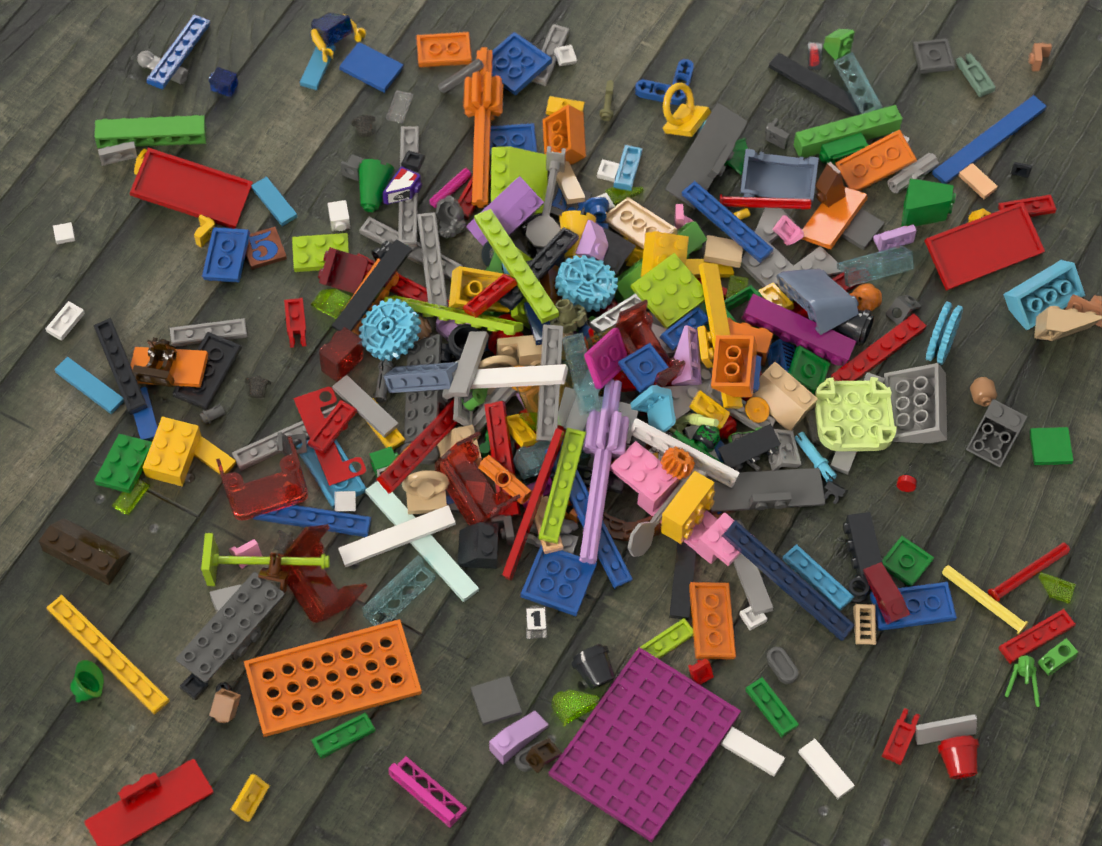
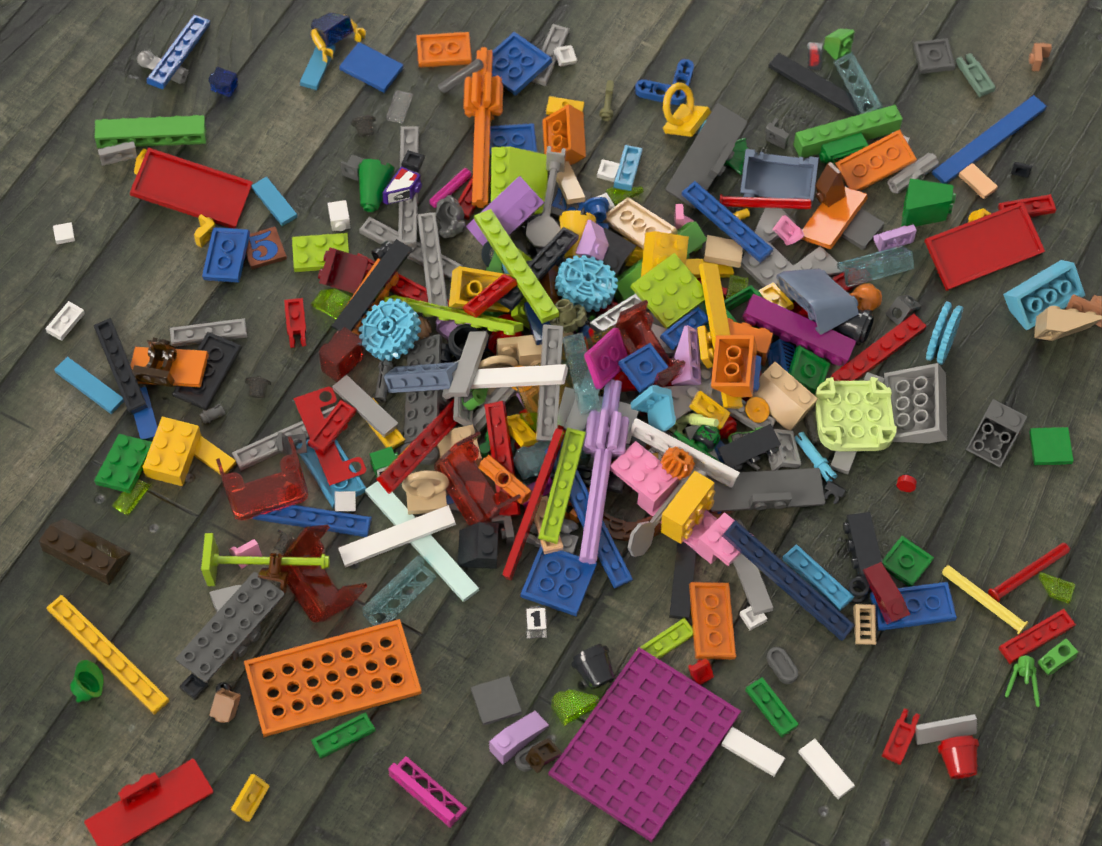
medium nougat head [970,377,997,406] -> none

